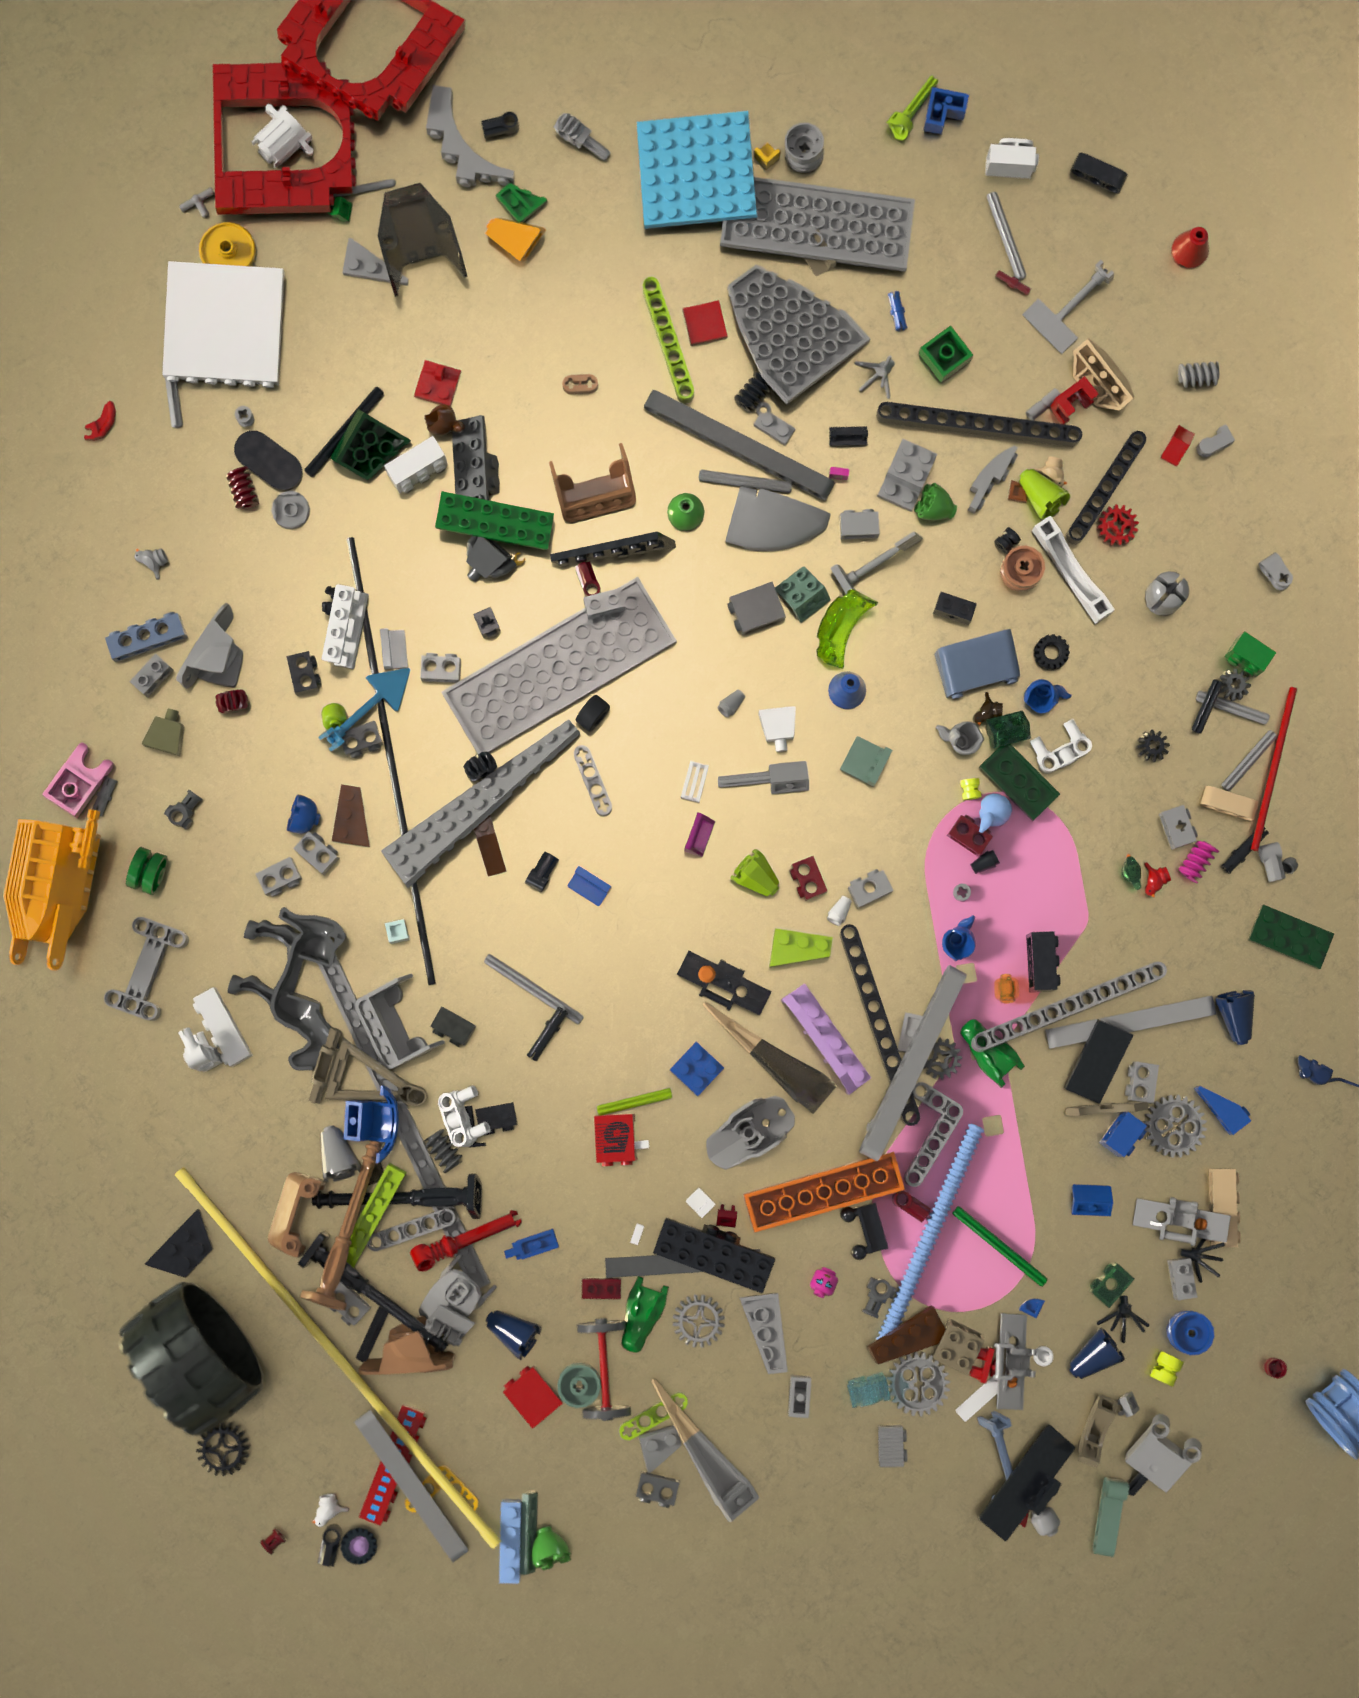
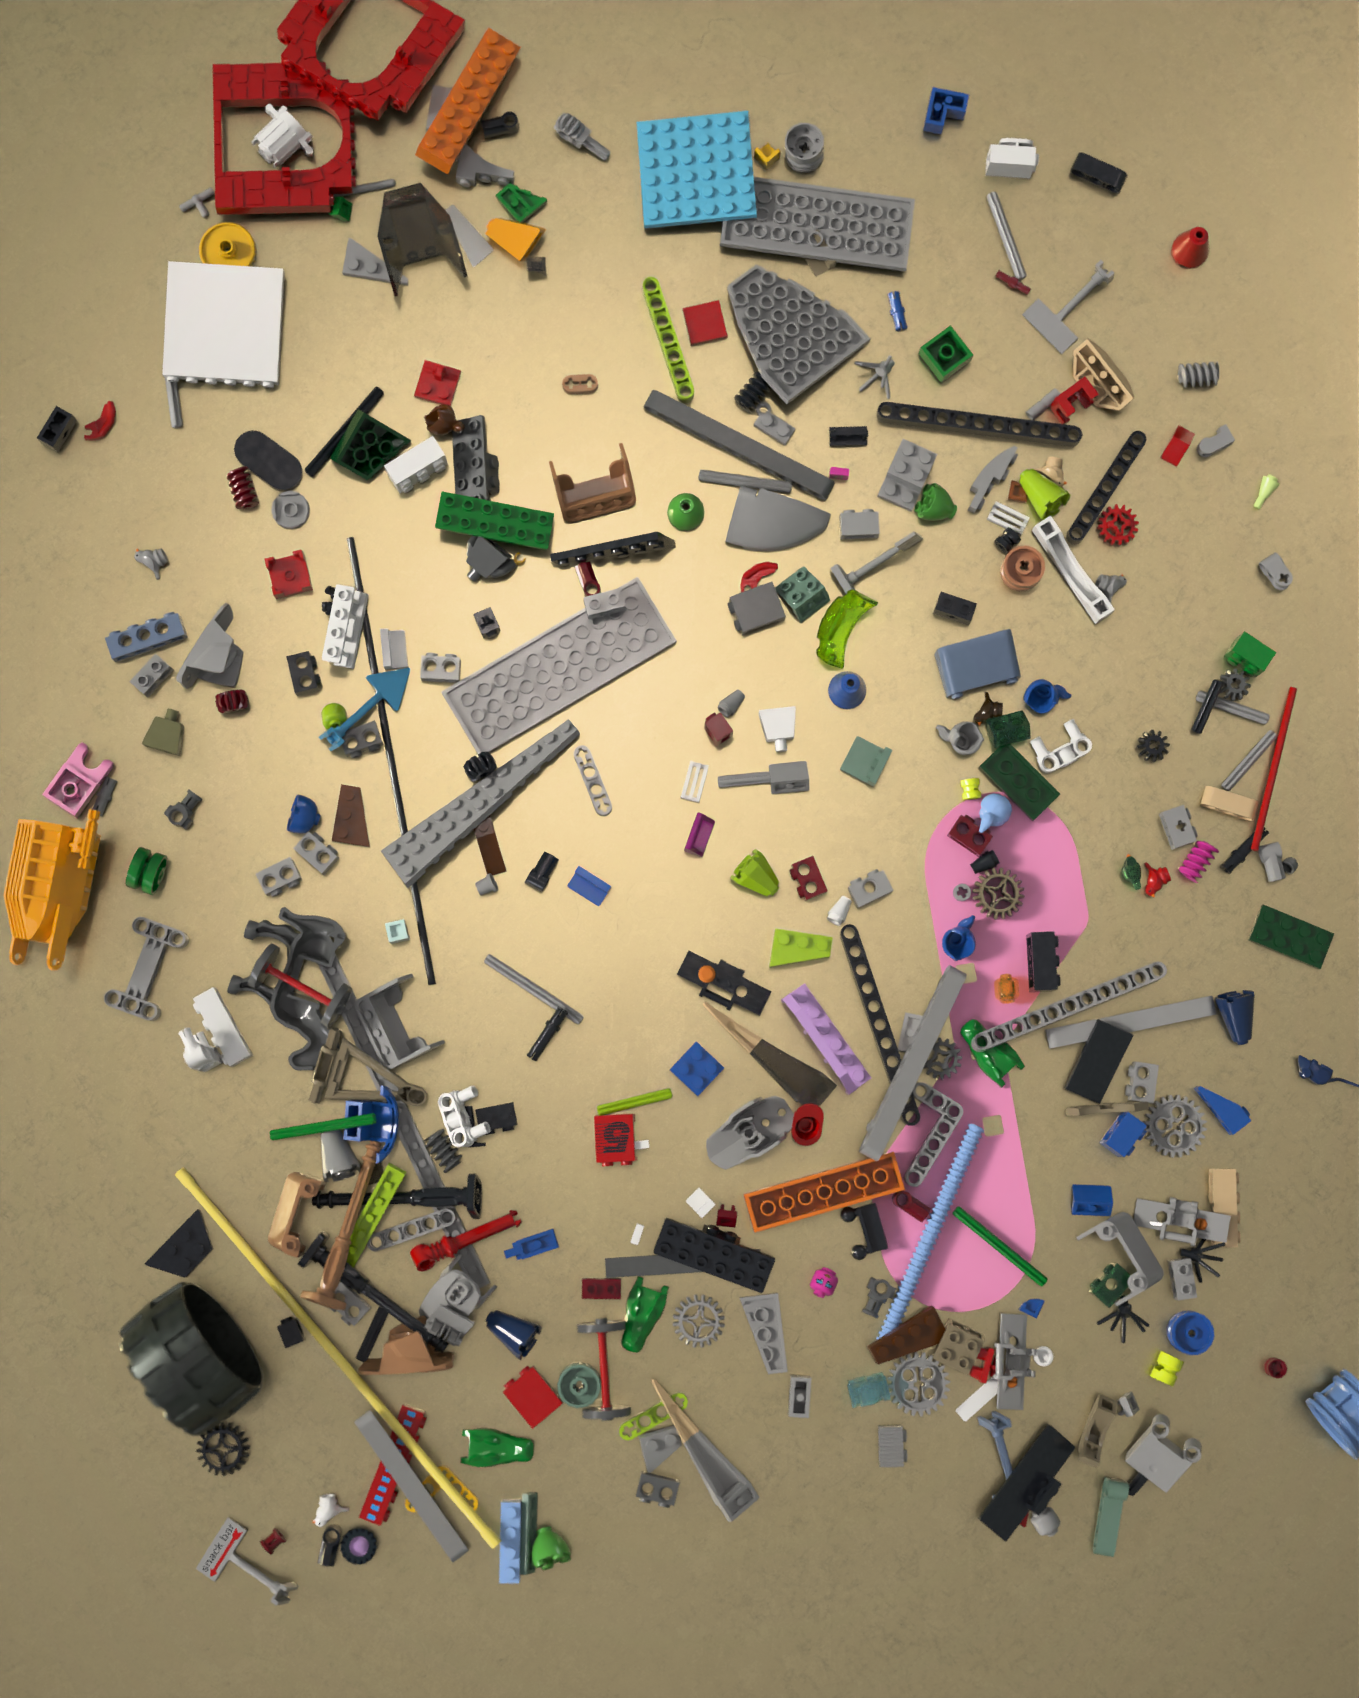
light grey bush [235,406,254,427] -> none
pearl dark grey brick [430,1006,476,1047] -> none
black tyre [575,695,610,732] -> none
lime piece [886,76,939,140] -> none
black tyre [1034,634,1070,670] -> none
dark blue cone [1069,1328,1125,1379] -> none
light grey cylinder [1145,571,1189,615] -> none
none -> black brick [37,406,77,453]
none -> light grey piece [196,1517,299,1606]
none -> dark grey piece [248,943,352,1030]
none -> red panel [264,550,313,600]
none -> green axle [269,1113,377,1140]
none -> black brick [277,1316,306,1349]
none -> orange brick [415,27,521,175]
none -> white sticker [444,205,494,267]
none -> green animal [461,1428,534,1467]
none -> light grey piece [475,873,498,896]
none -> clear smoke slope [527,257,547,276]
none -> dark red brick [704,712,733,747]
none -> red piece [740,561,778,592]
none -> red piece [792,1103,824,1146]
none -> dark tan gear [972,868,1025,920]
none -> white tile [987,501,1030,536]
none -> light grey windscreen [1076,1212,1163,1306]
none -> light grey animal [1095,574,1127,603]
none -> yellowish green cone [1254,474,1280,509]

